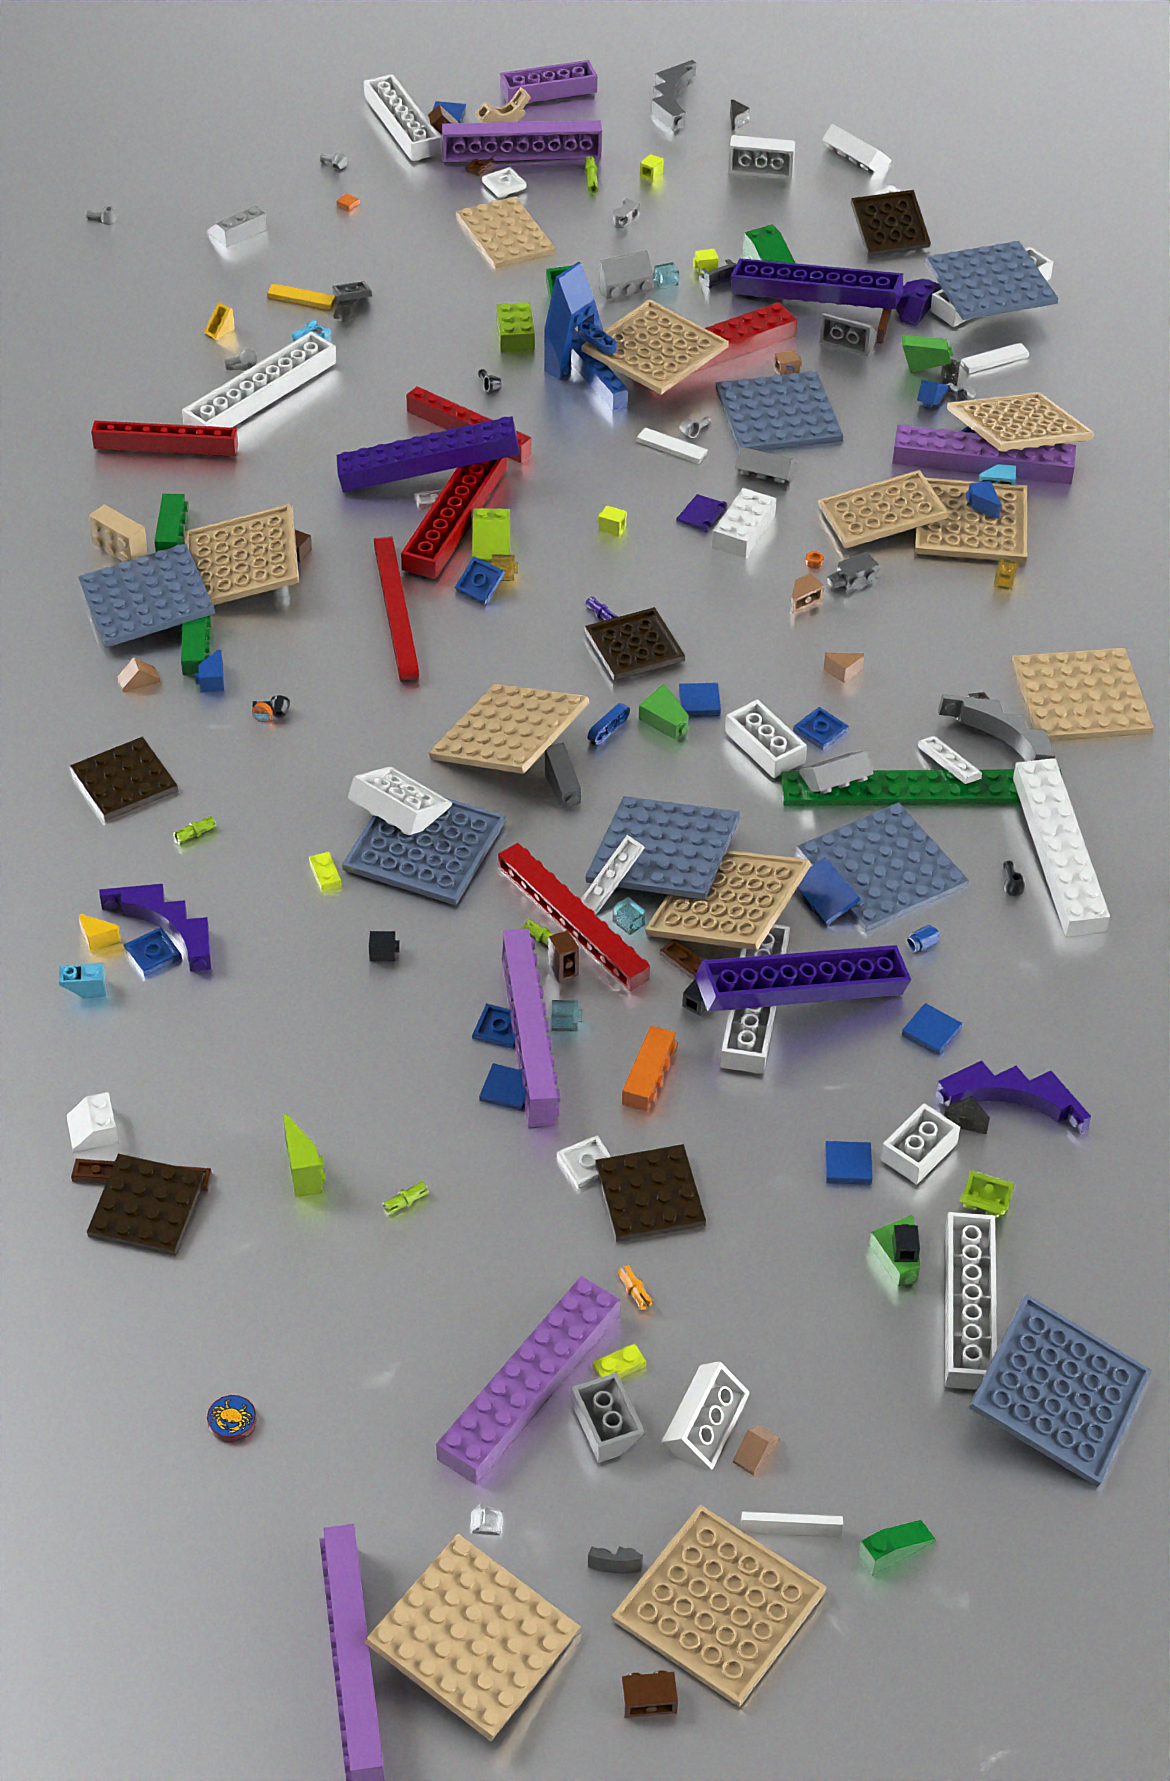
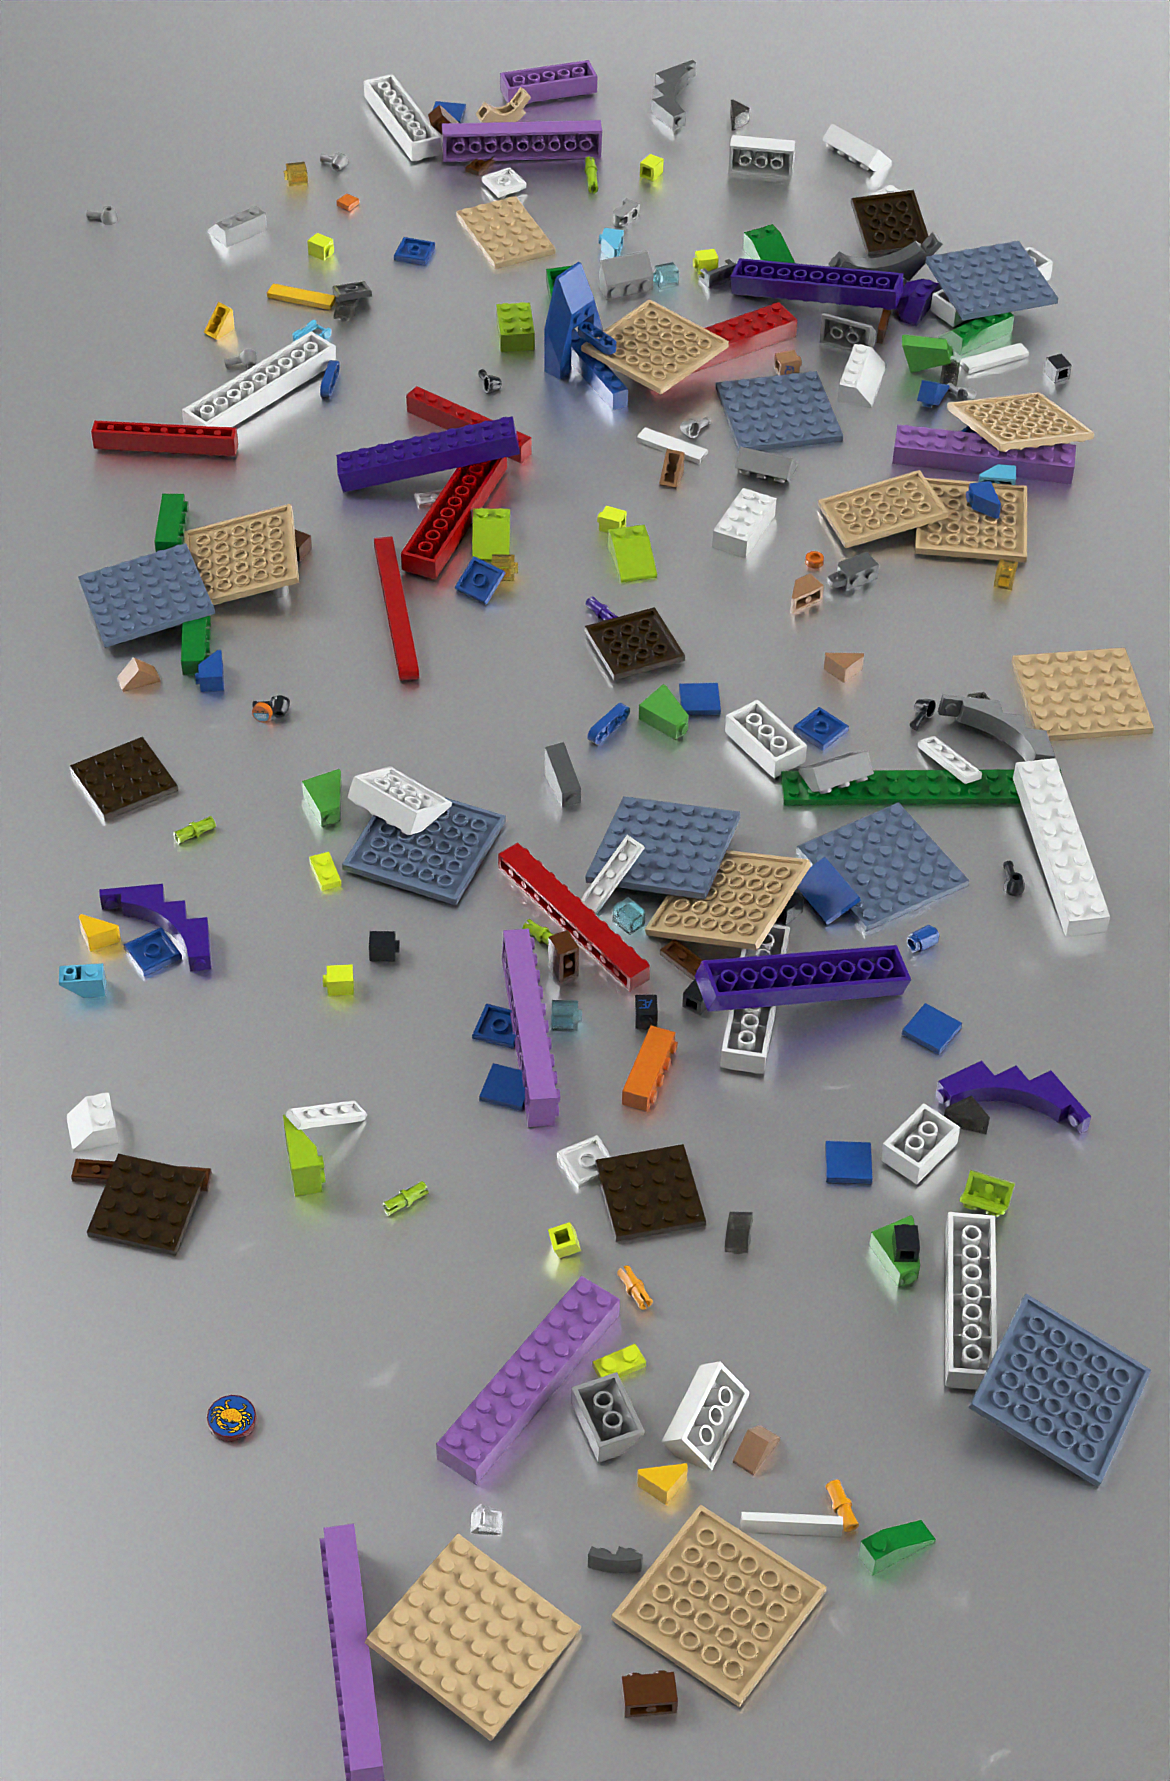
tan brick [88,504,148,562] -> none
tan plate [428,684,590,774] -> none
dark purple piece [676,494,728,532] -> none
none -> clear yellow brick [283,162,308,186]
none -> white tile [285,1101,367,1130]
none -> bright green slope [302,769,342,827]
none -> neon yellow brick [307,233,334,261]
none -> blue beam [320,360,340,398]
none -> neon yellow brick [323,964,354,996]
none -> blue tile [394,237,435,266]
none -> neon yellow brick [548,1222,581,1258]
none -> medium azure slope [598,228,624,258]
none -> lime slope [608,525,657,583]
none -> black brick [635,995,658,1029]
none -> yellow slope [637,1463,688,1505]
none -> medium nougat slope [659,449,685,488]
none -> clear smoke slope [725,1212,753,1254]
none -> black brick [778,892,804,925]
none -> light orange pin [825,1479,859,1532]
none -> dark grey arch [828,232,943,281]
none -> white slope [837,344,887,408]
none -> black bar [909,699,936,730]
none -> slope [938,312,1015,356]
none -> brick [1044,354,1072,383]

